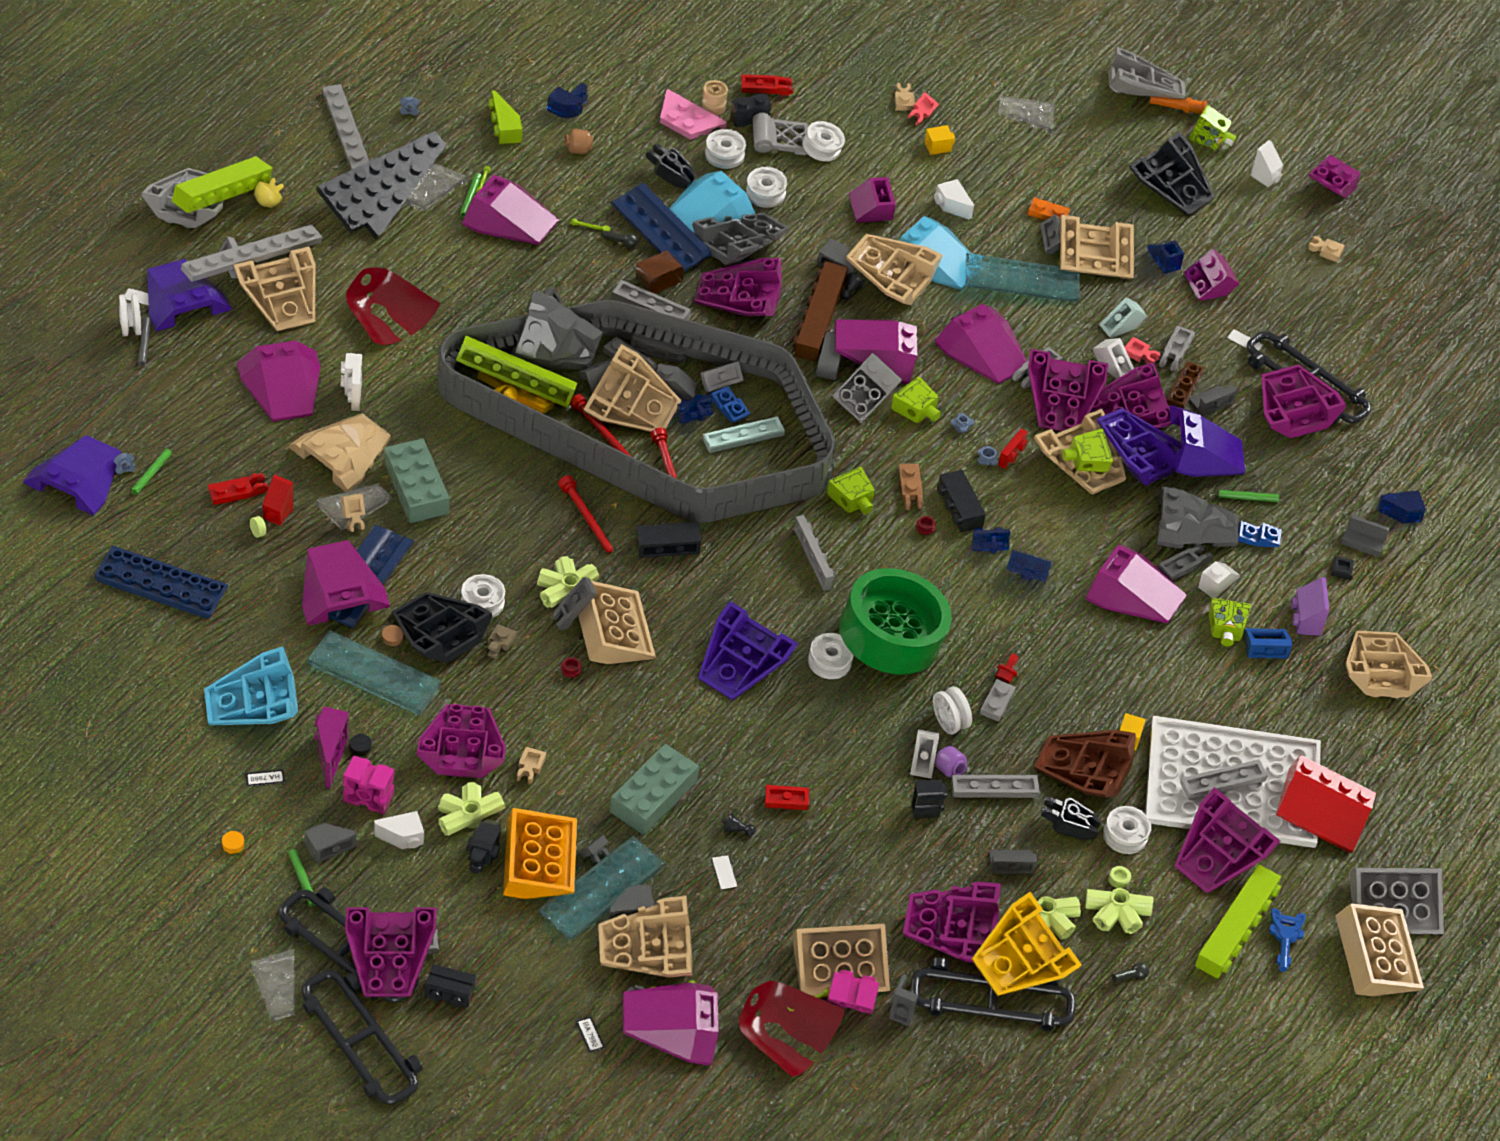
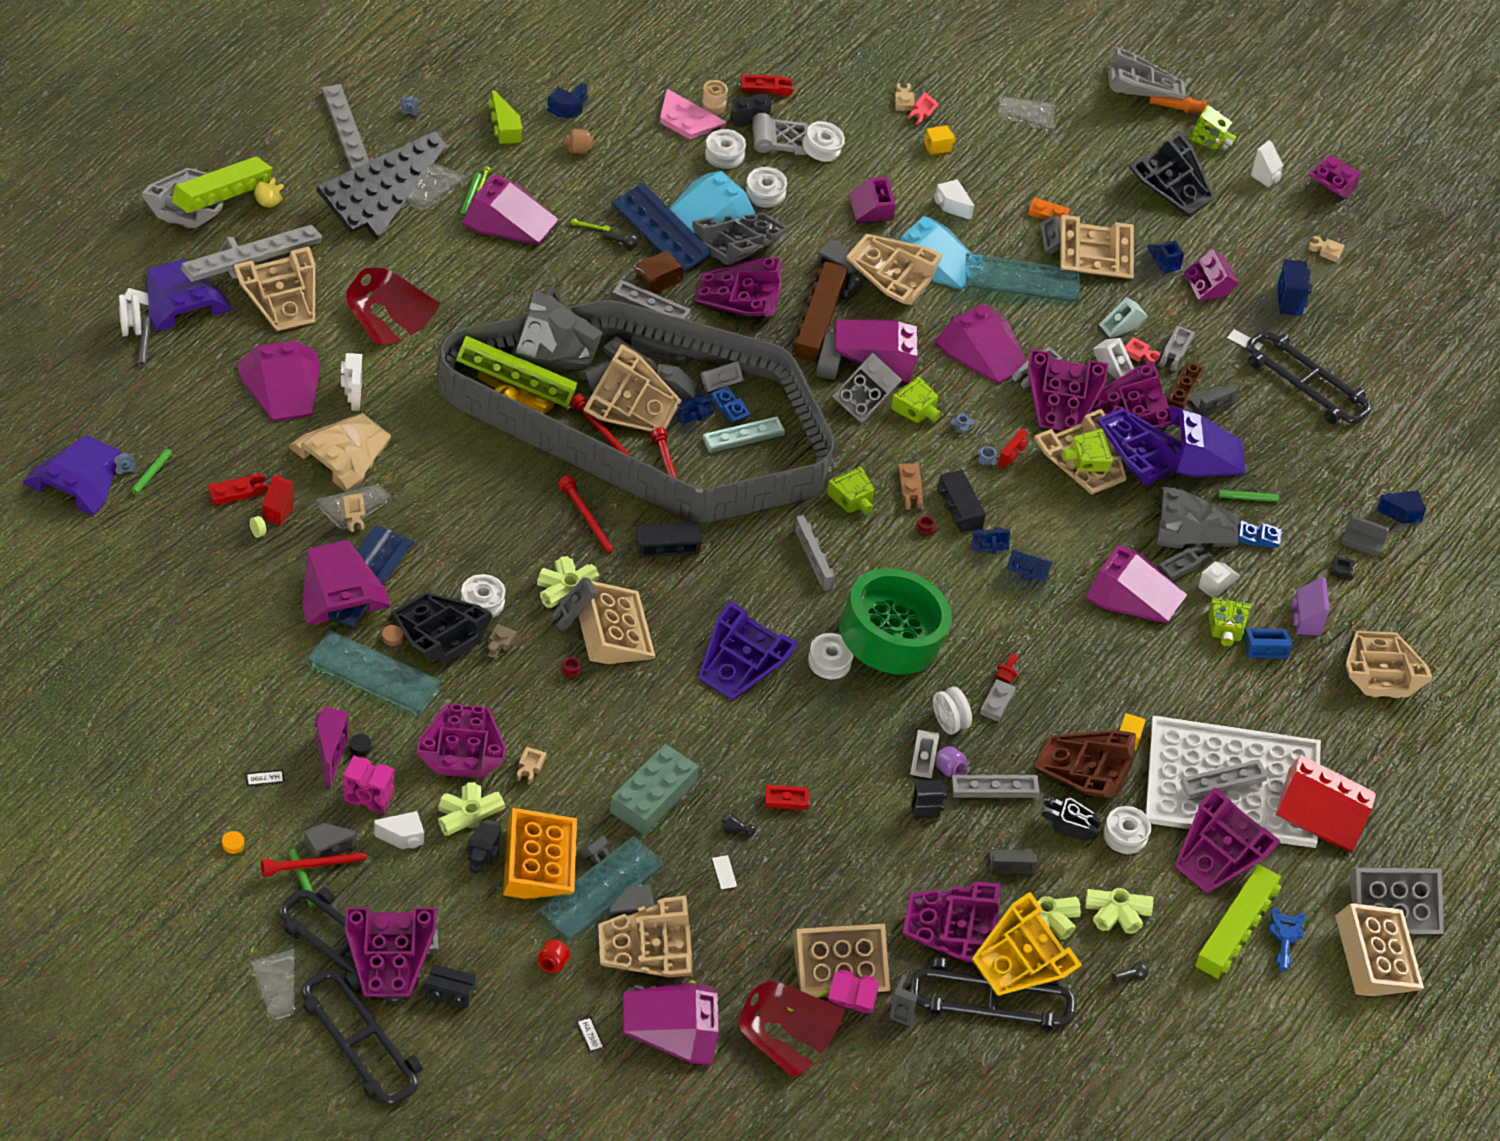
dark blue plate [94,545,228,618] -> none
medium azure wedge [204,646,298,725] -> none
sand green brick [384,438,450,523] -> none
black hinge [646,143,696,189] -> none
yellowish green tile [1108,866,1131,888] -> none
magenta wedge [1262,364,1346,438] -> none
none -> red piece [260,853,367,877]
none -> red head [537,940,570,973]
none -> clear blue brick [1277,259,1312,315]

